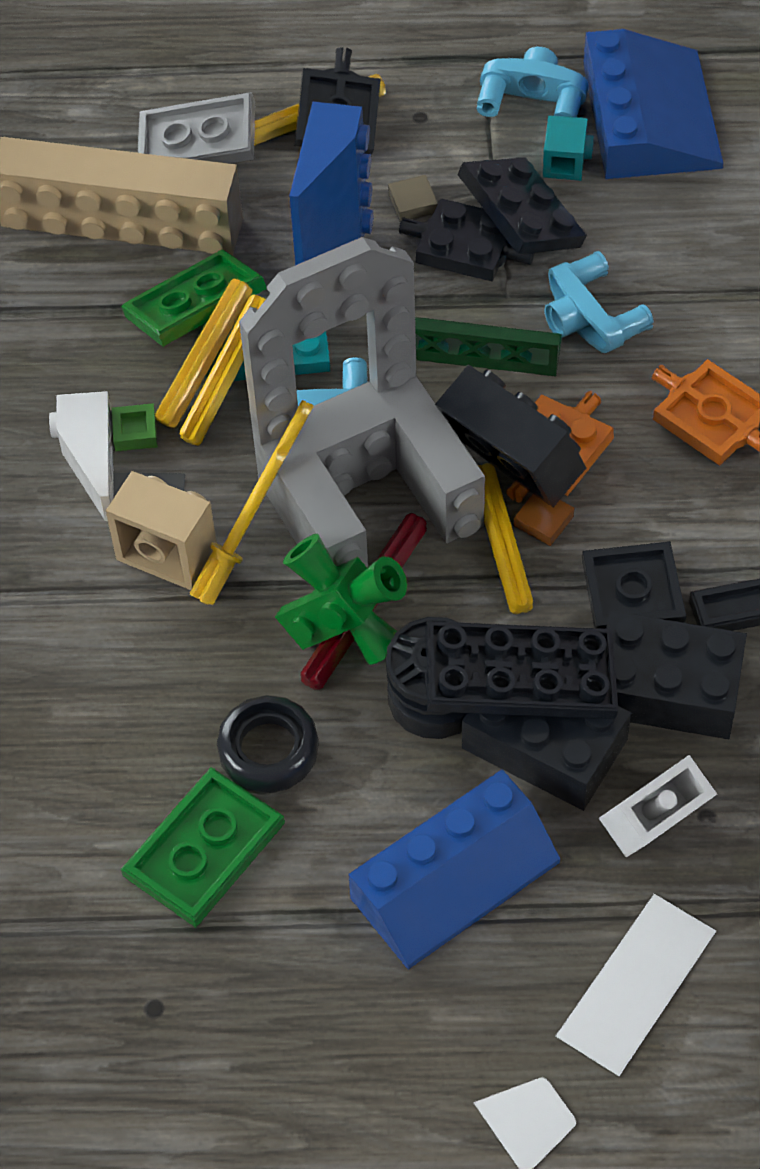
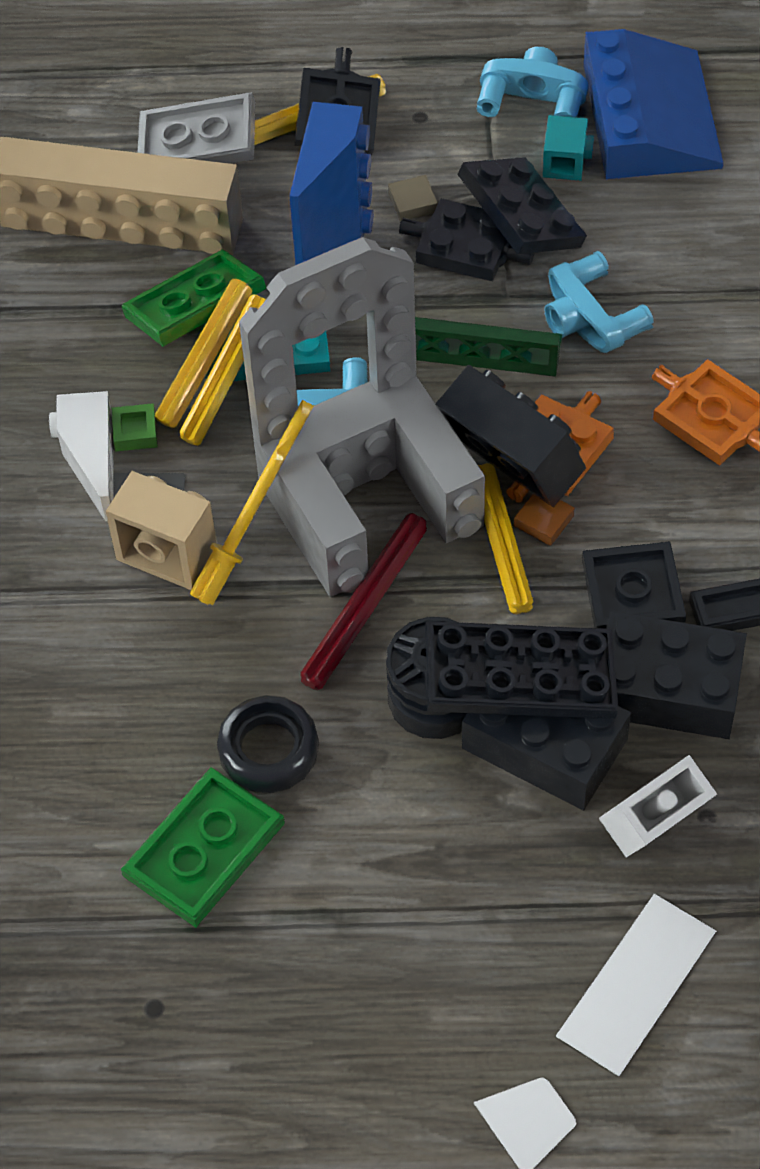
green brick [275,533,407,665] -> none
blue slope [348,769,560,970] -> none

